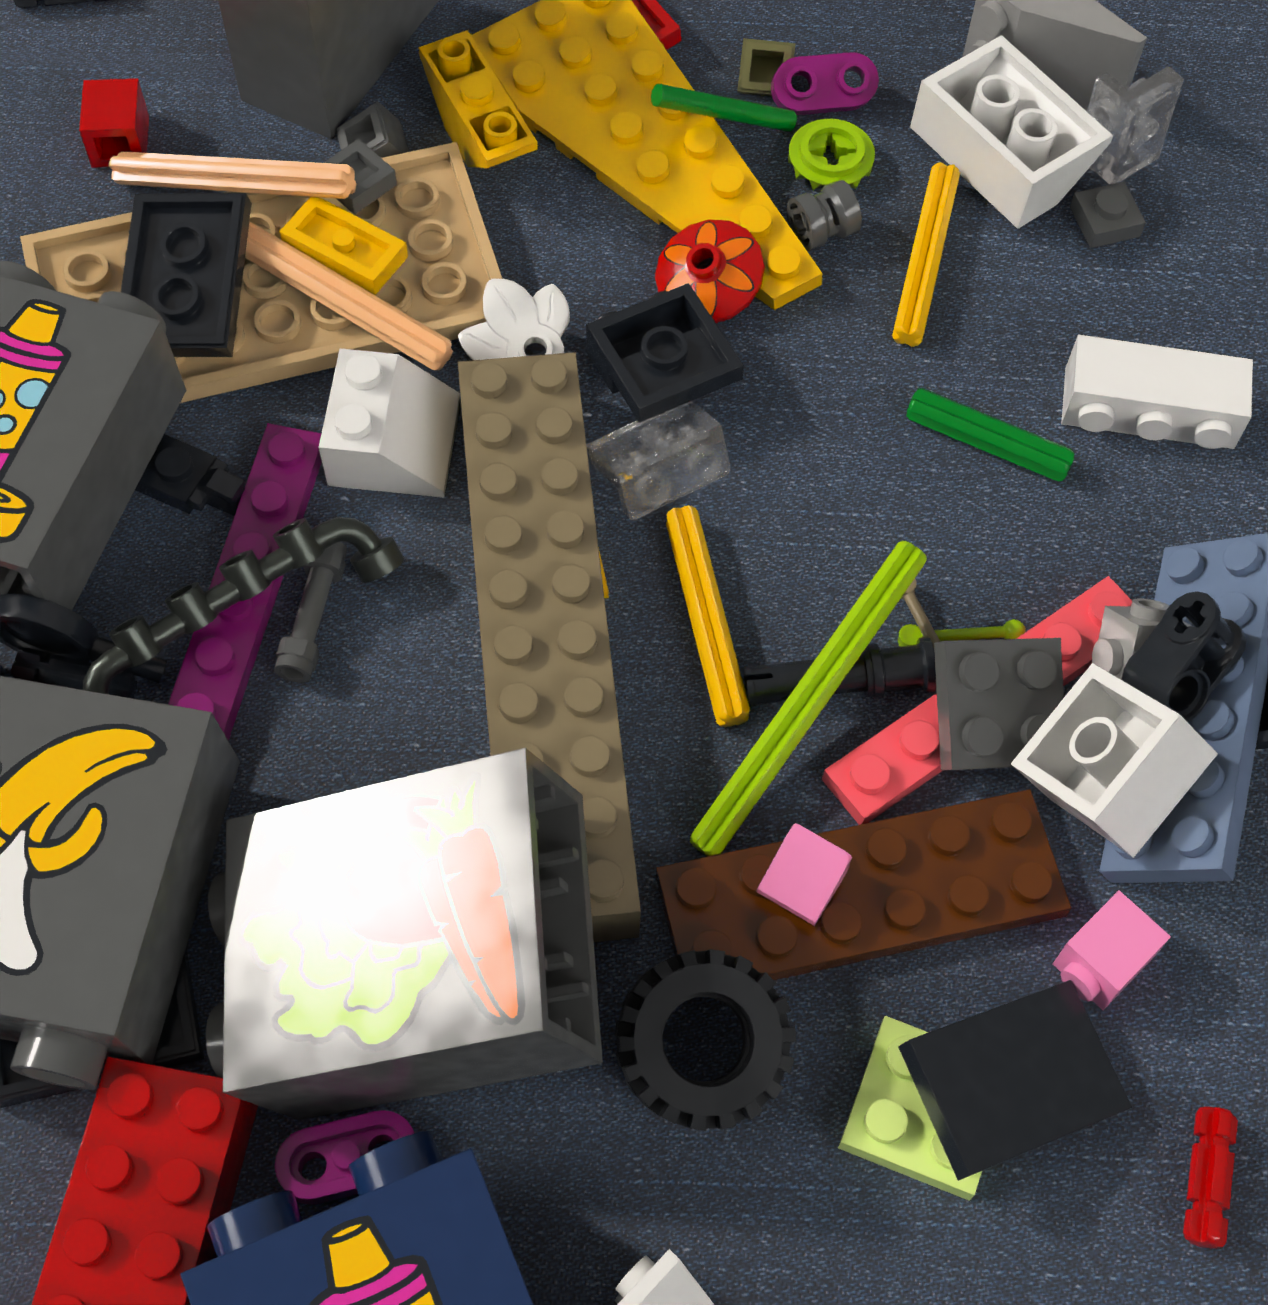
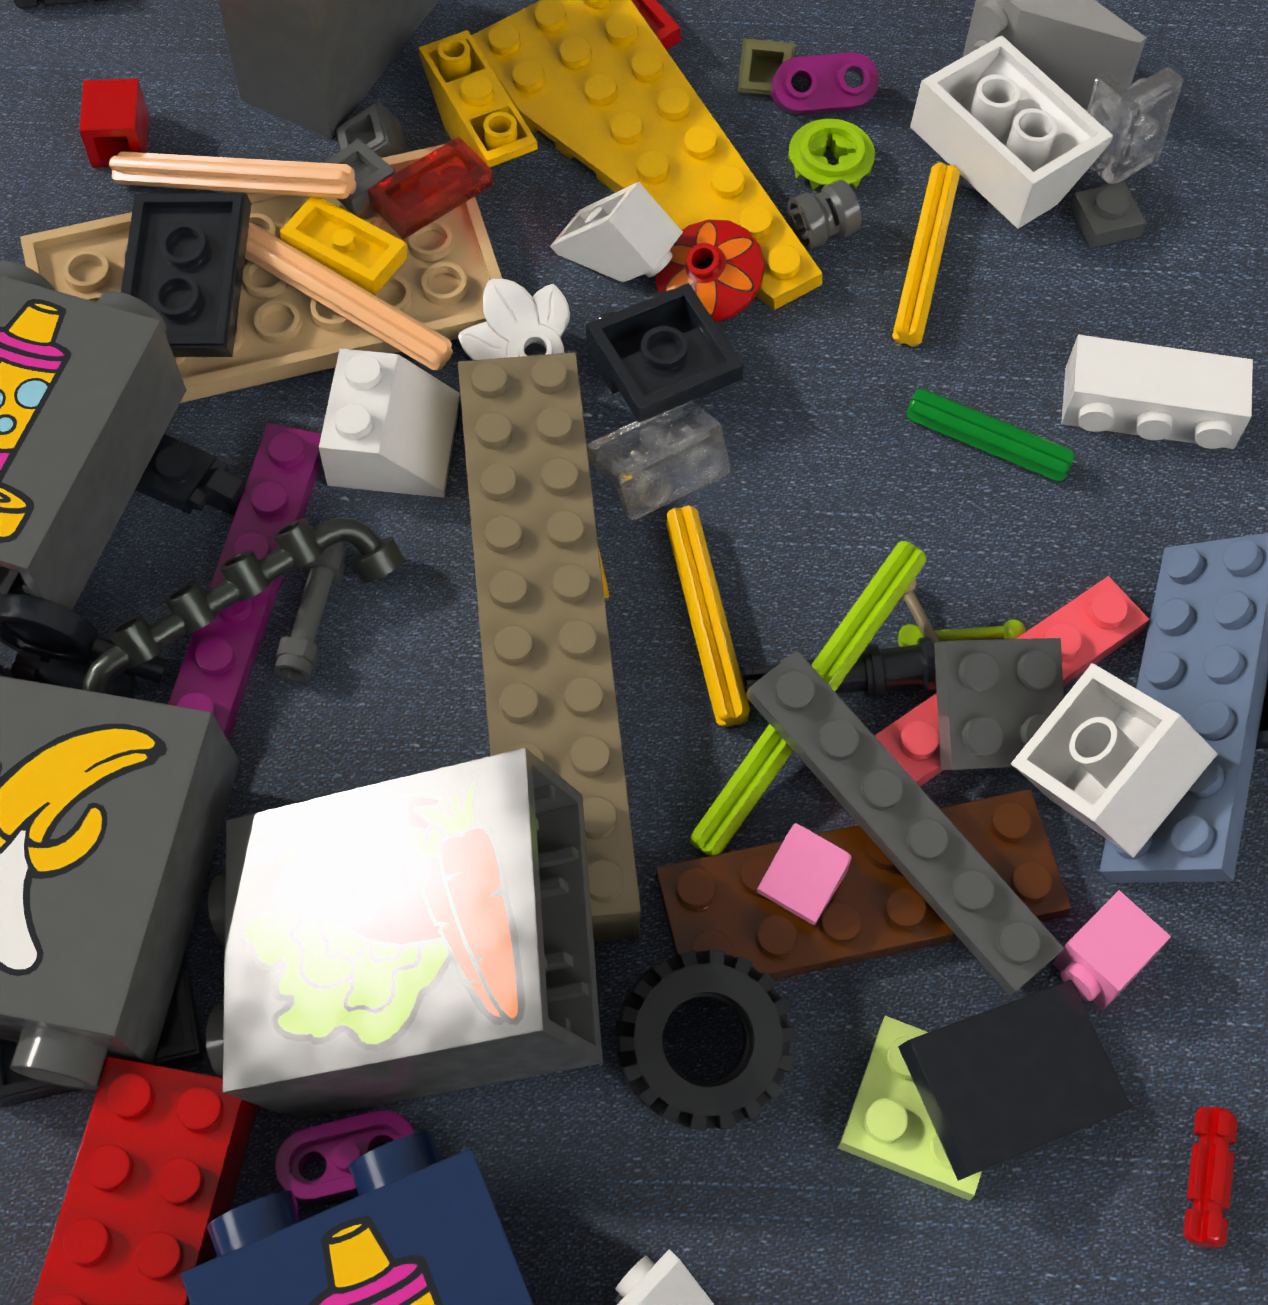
green bar [651,84,797,132] -> none
light grey bracket [1092,598,1191,680] -> none
black piece [1121,591,1246,722] -> none
none -> clear red plate [368,136,493,240]
none -> white slope [550,182,683,282]
none -> dark grey plate [746,650,1065,996]

